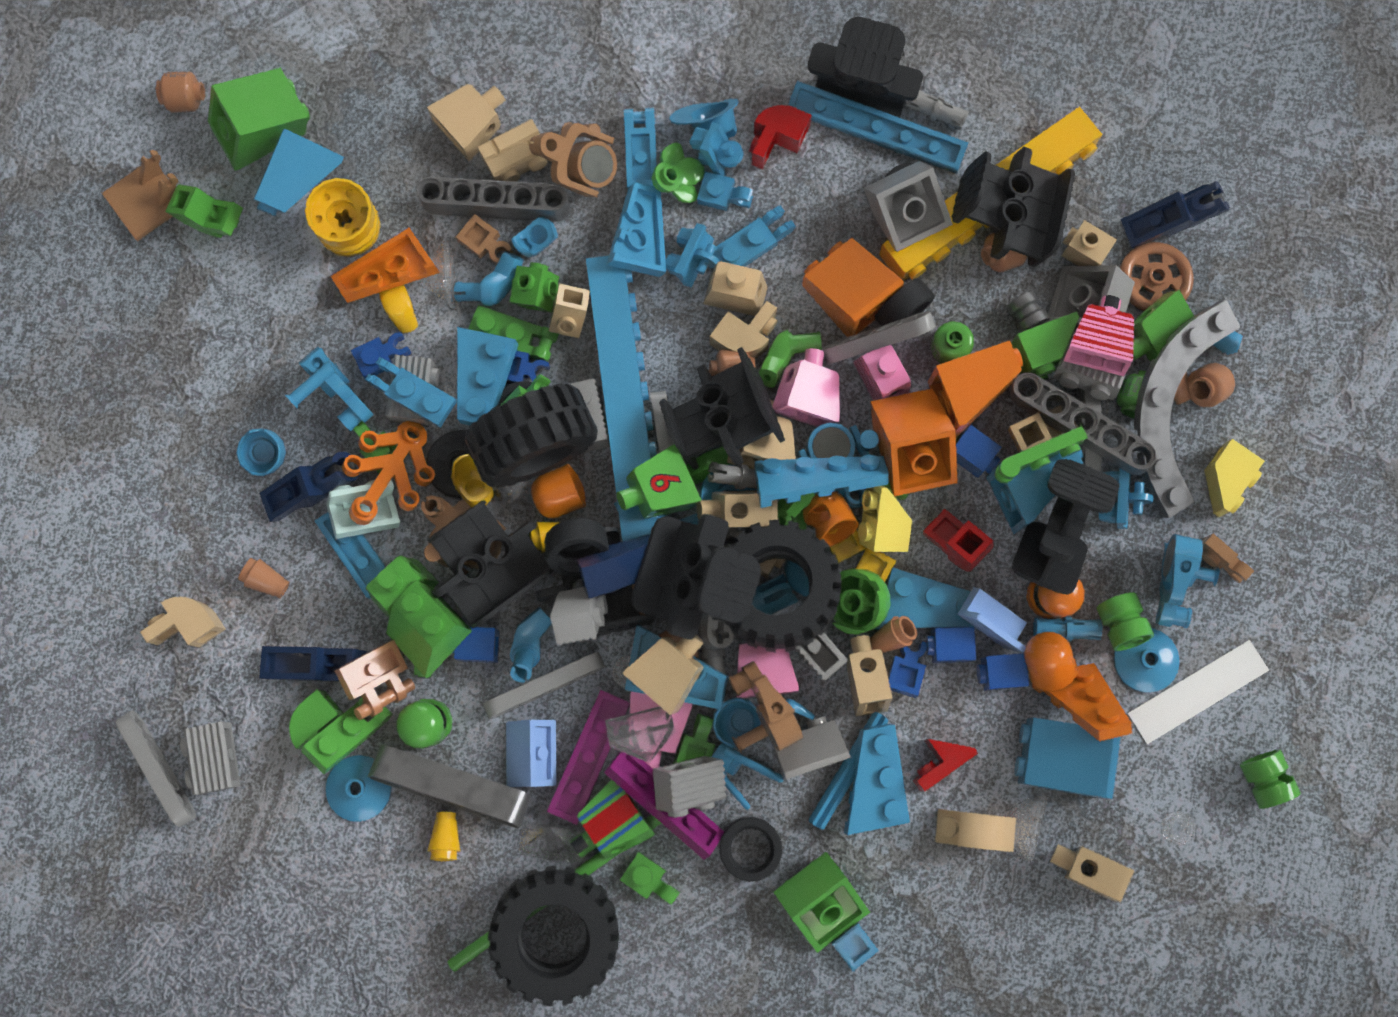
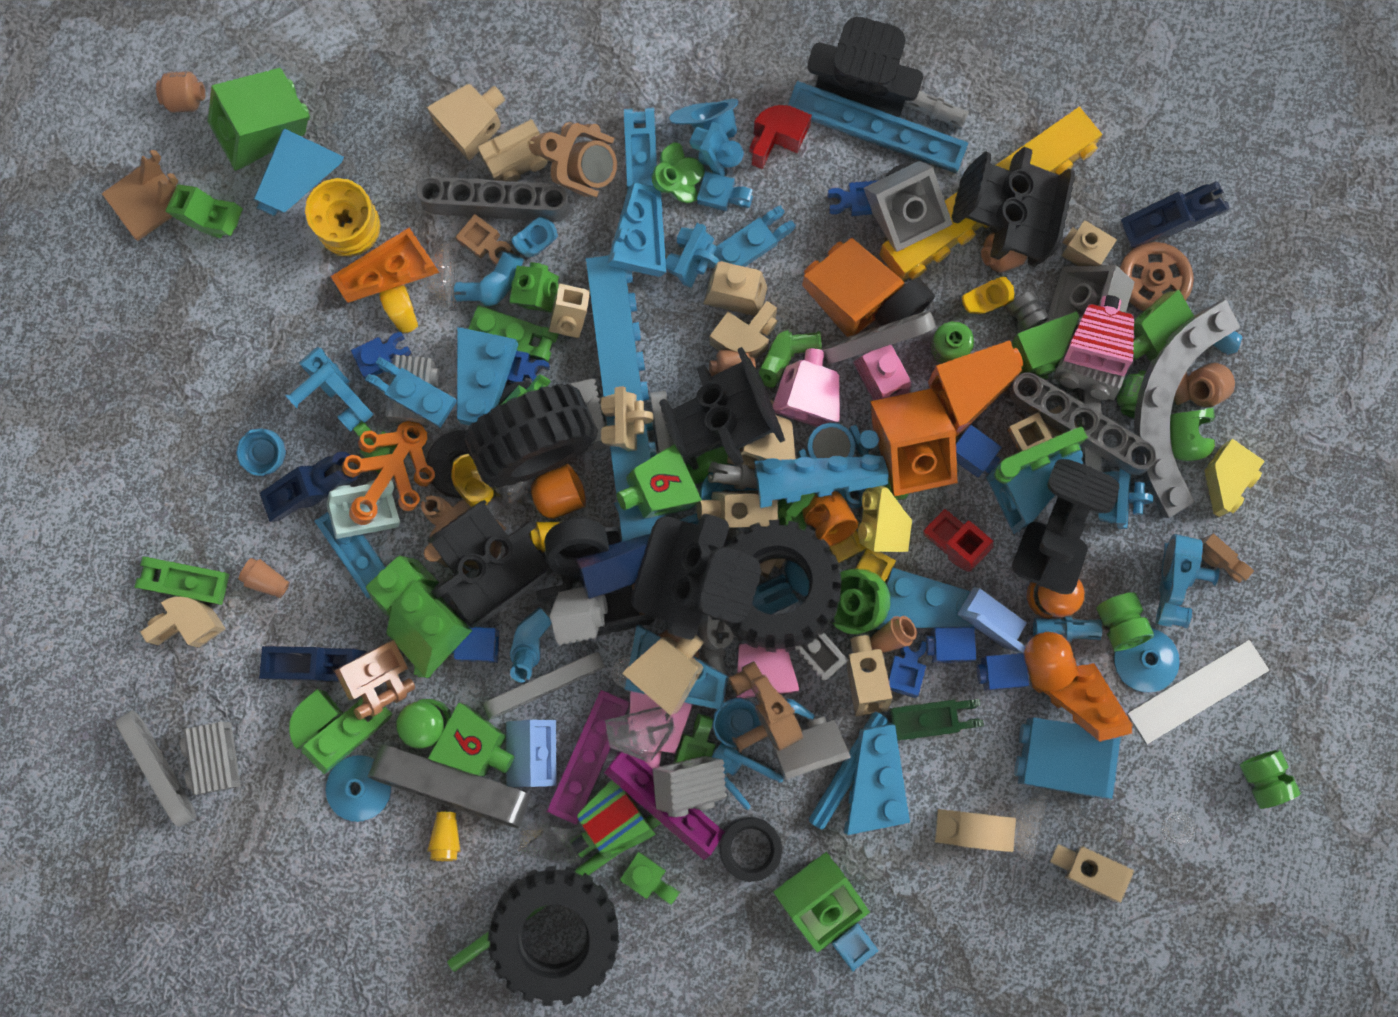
red slope [913,739,978,792] -> none
none -> bright green plate [134,556,230,605]
none -> bright green torso [429,702,515,776]
none -> tan hips [601,386,653,452]
none -> blue plate [827,180,879,216]
none -> dark green hinge [889,699,984,741]
none -> yellow hair [962,276,1015,315]
none -> bright green helmet [1170,408,1215,461]

